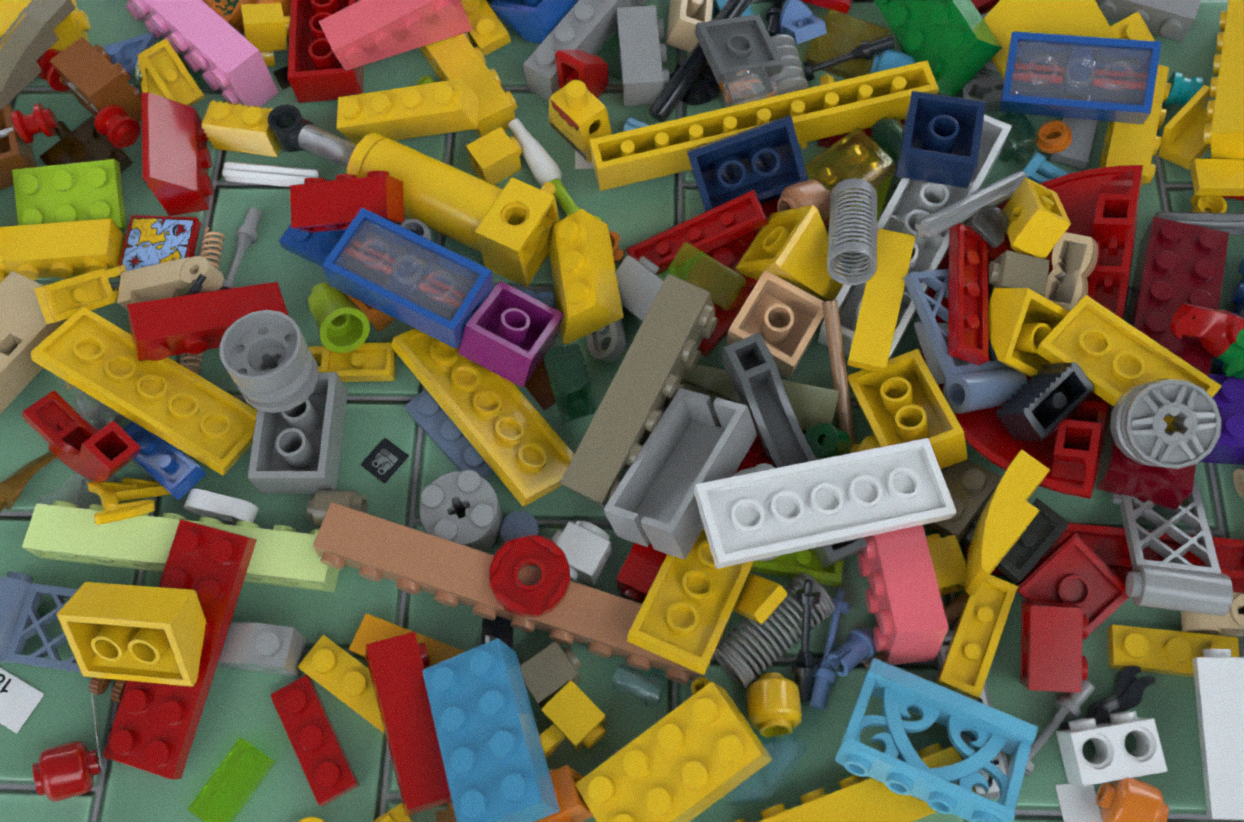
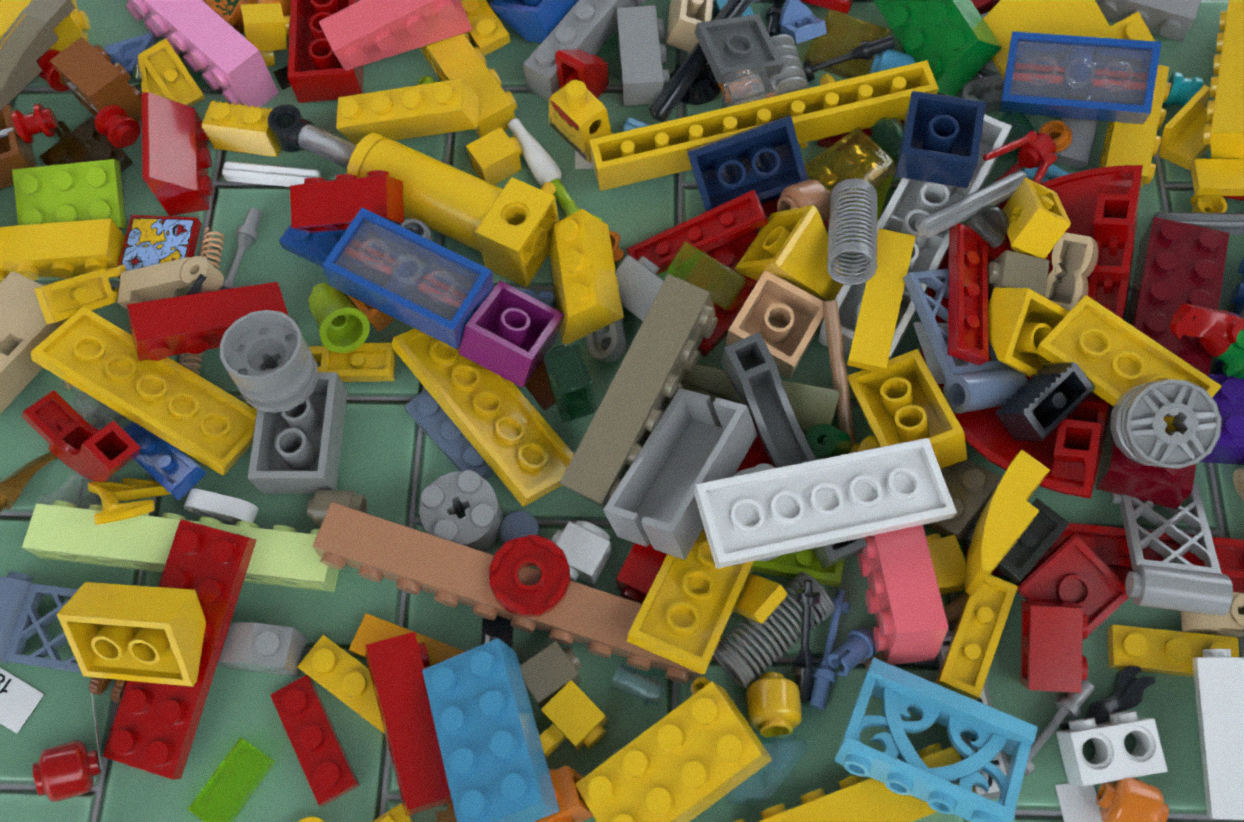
black sticker [361,438,409,484] -> none
none -> red plant [982,130,1057,184]

